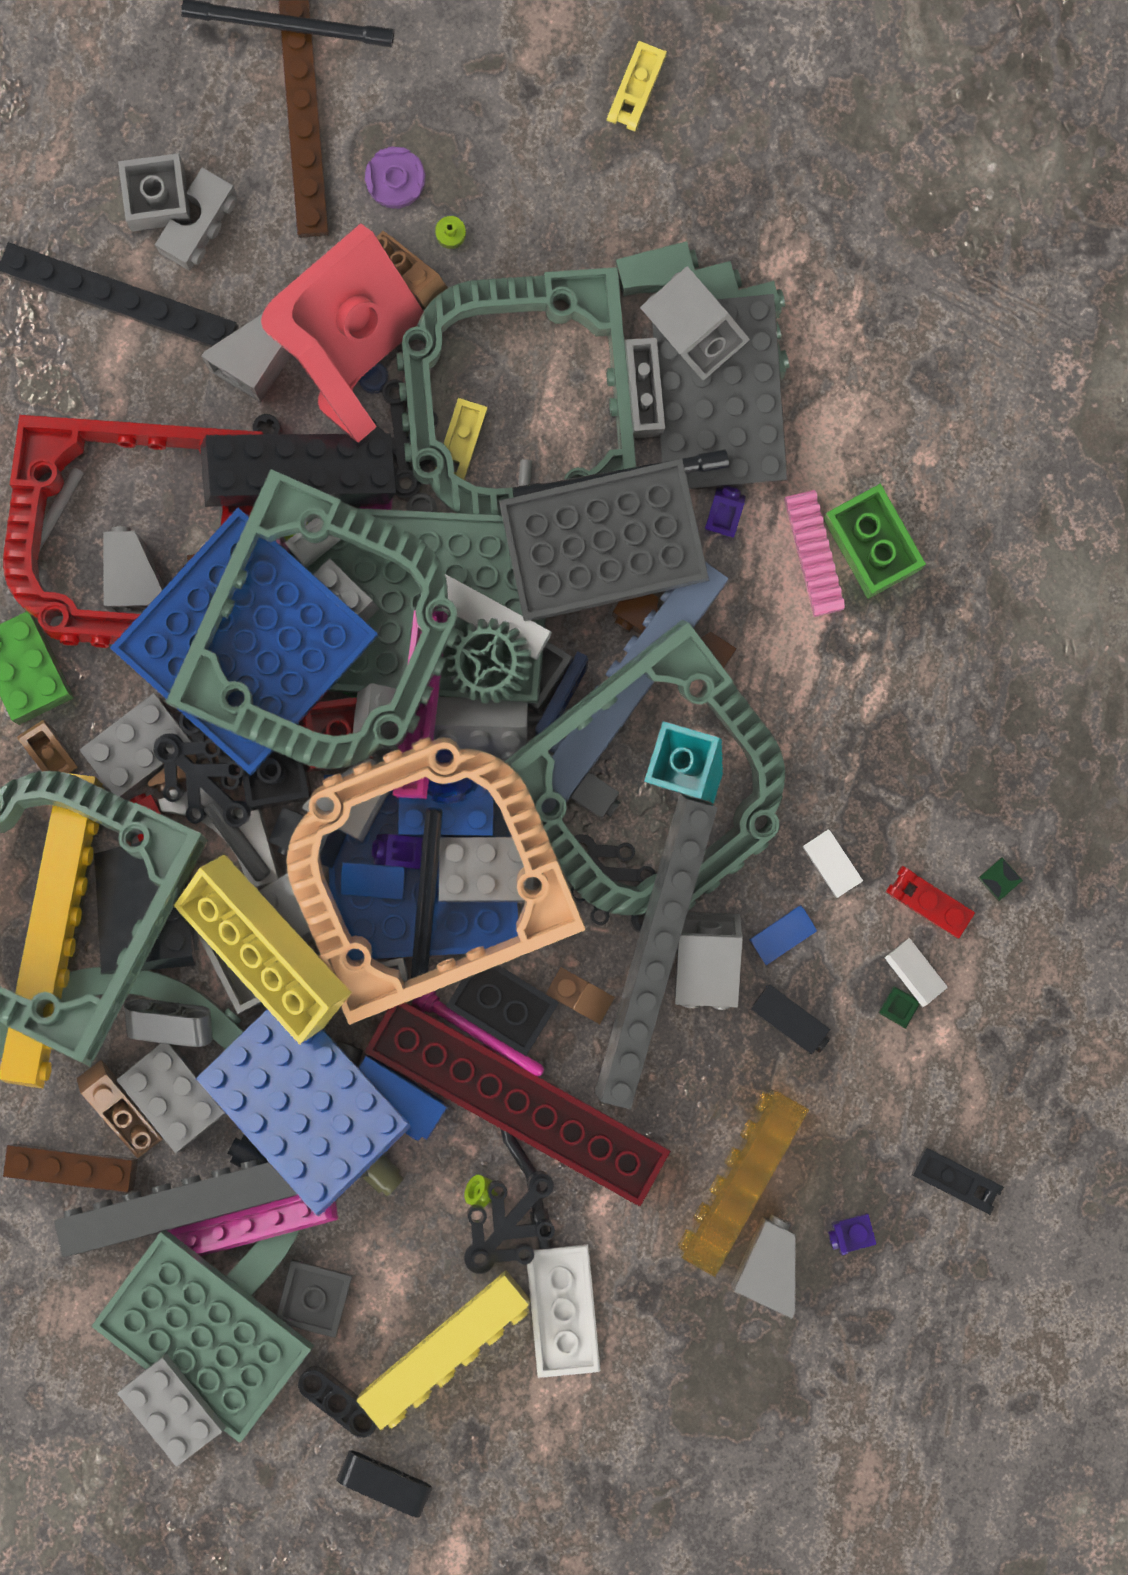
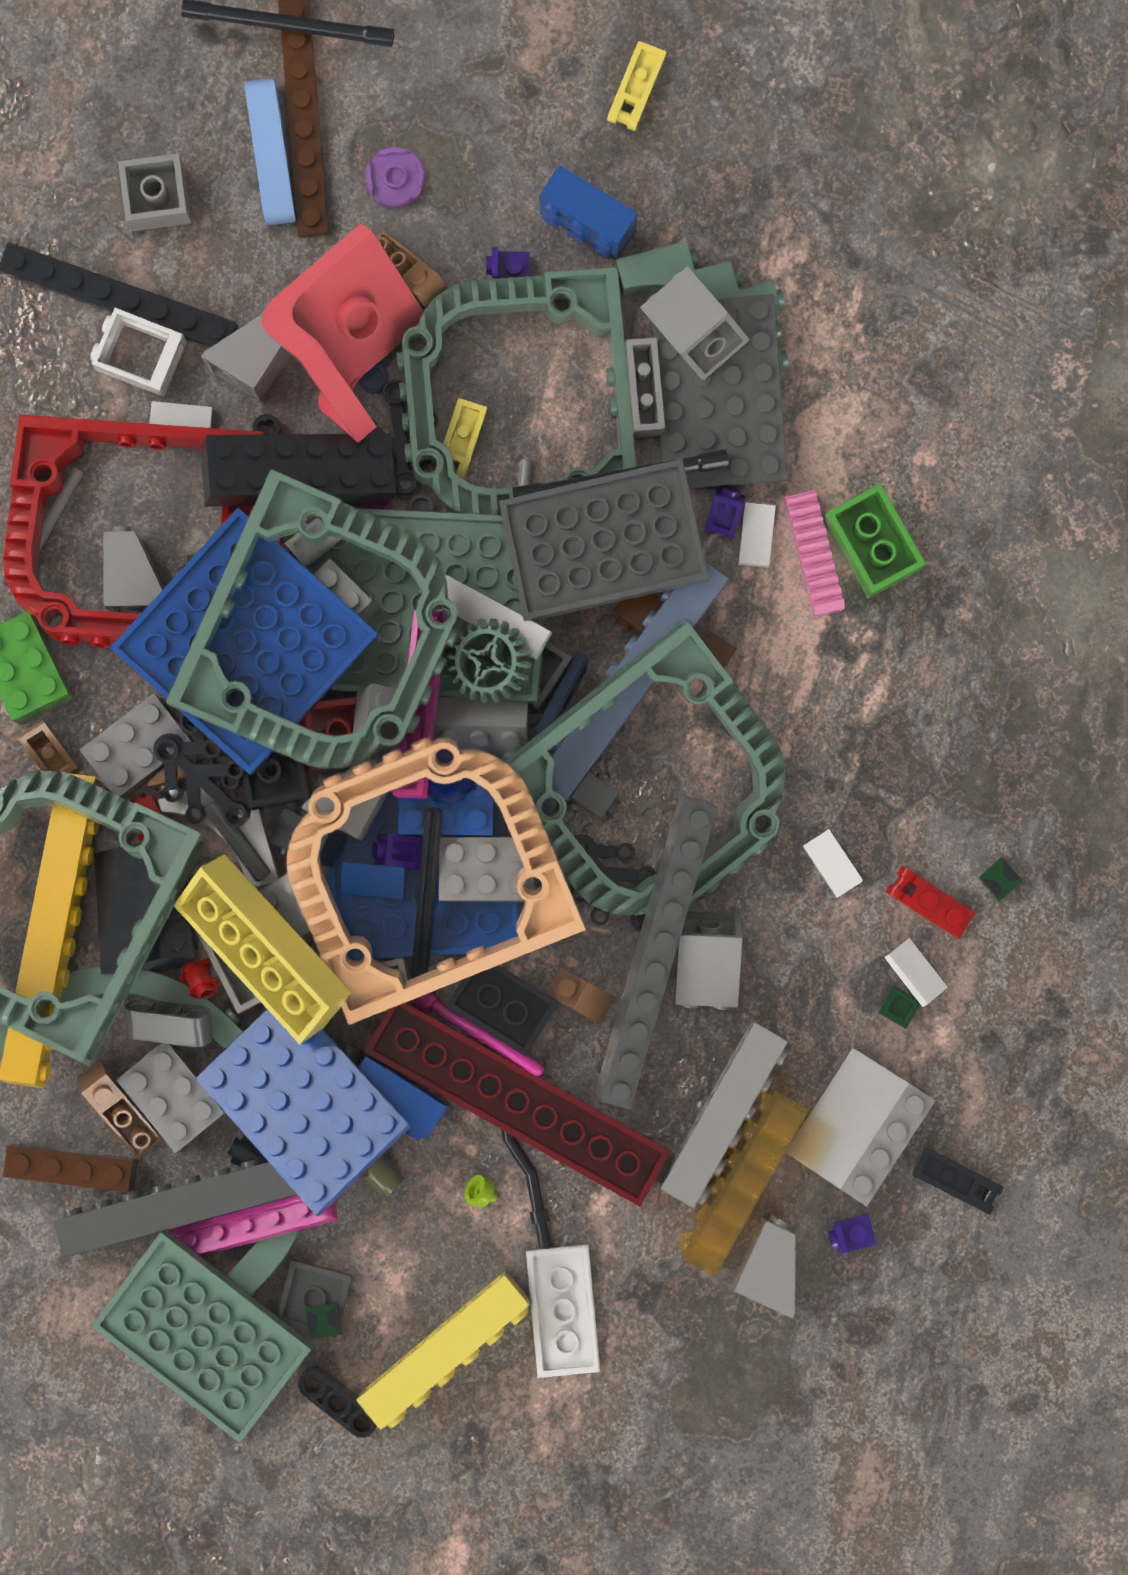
light grey plate [117,1353,226,1467] -> none
light grey arch [155,168,237,271] -> none
black beam [336,1450,433,1518] -> none
lime tile [435,216,466,249] -> none
black plant [464,1171,555,1274] -> none
teal slope [644,721,723,803] -> none
blue slope [749,905,817,965] -> none
black brick [749,984,830,1055] -> none
none -> white window [90,308,187,397]
none -> white tile [149,401,214,428]
none -> red brick [179,958,219,1000]
none -> light blue beam [244,77,296,226]
none -> dark green tile [305,1302,342,1340]
none -> dark purple bracket [486,247,530,279]
none -> blue brick [539,165,638,260]
none -> light grey brick [659,1022,789,1208]
none -> white tile [738,502,776,568]
none -> light grey slope [785,1048,935,1207]

